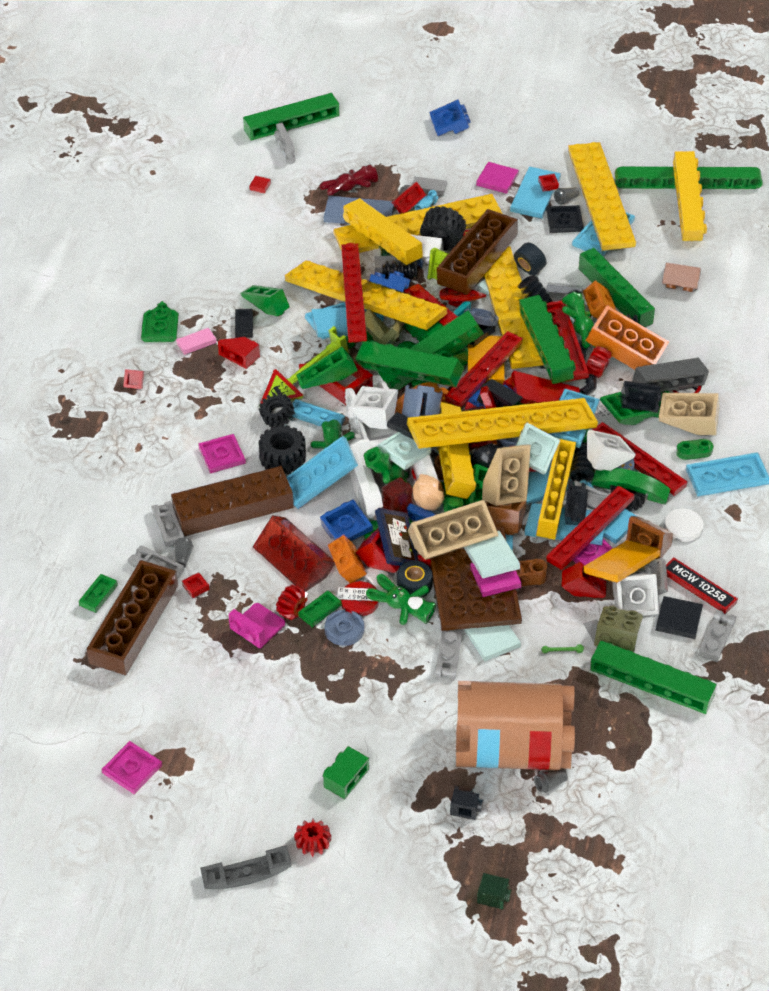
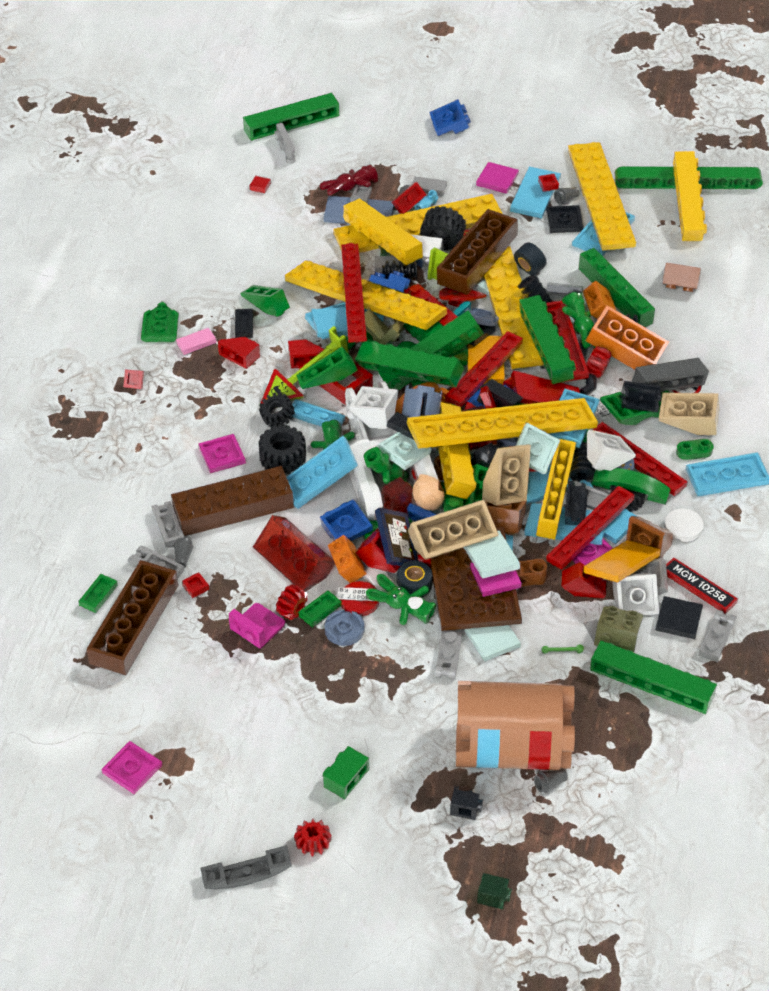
none -> red slope [288,339,324,369]
none -> light grey tile [351,186,372,204]

